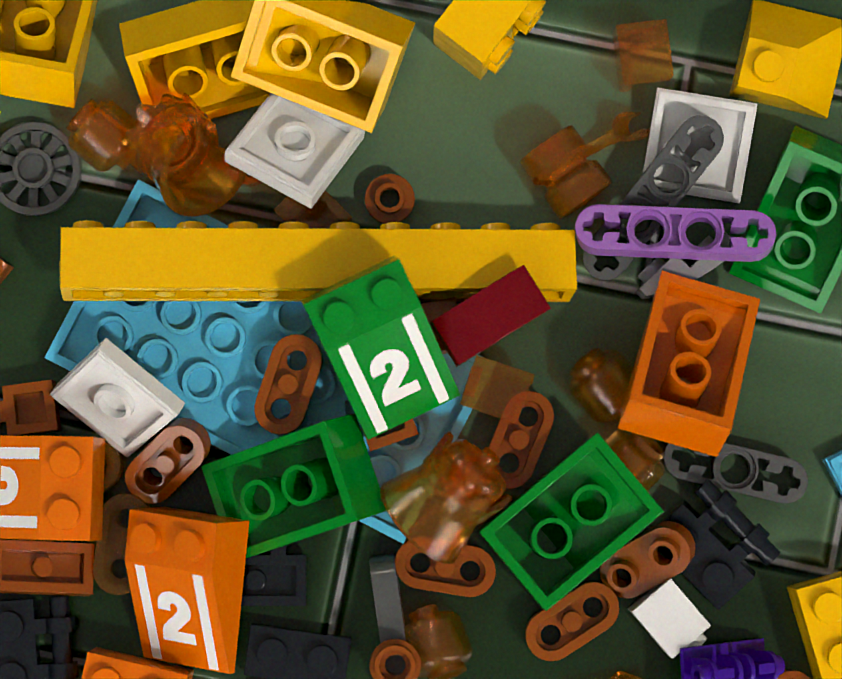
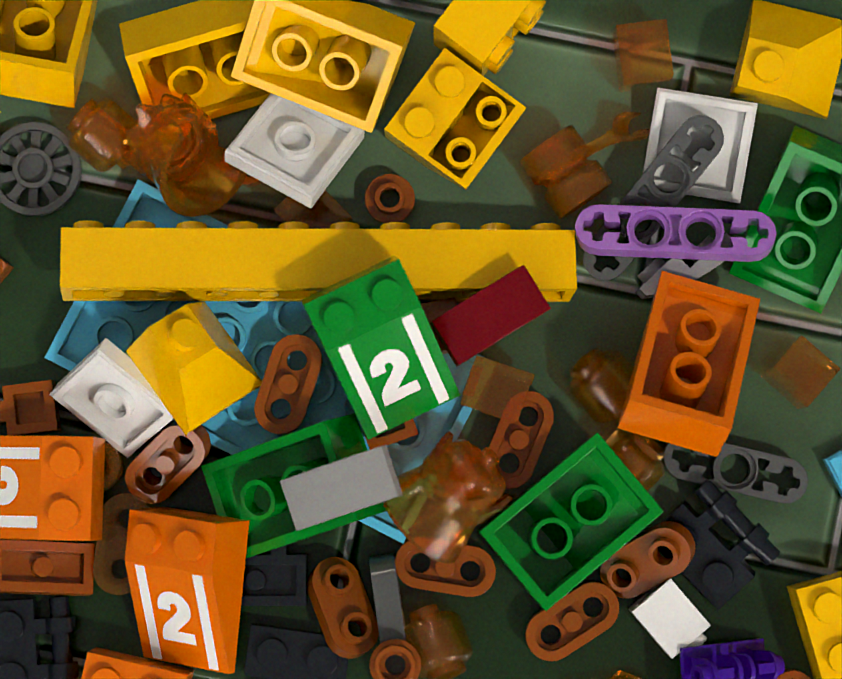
none -> yellow slope [126,301,262,435]
none -> light grey slope [280,445,403,531]
none -> dark orange plate [307,557,379,659]
none -> yellow slope [384,48,527,190]
none -> clear orange panel [761,335,841,409]

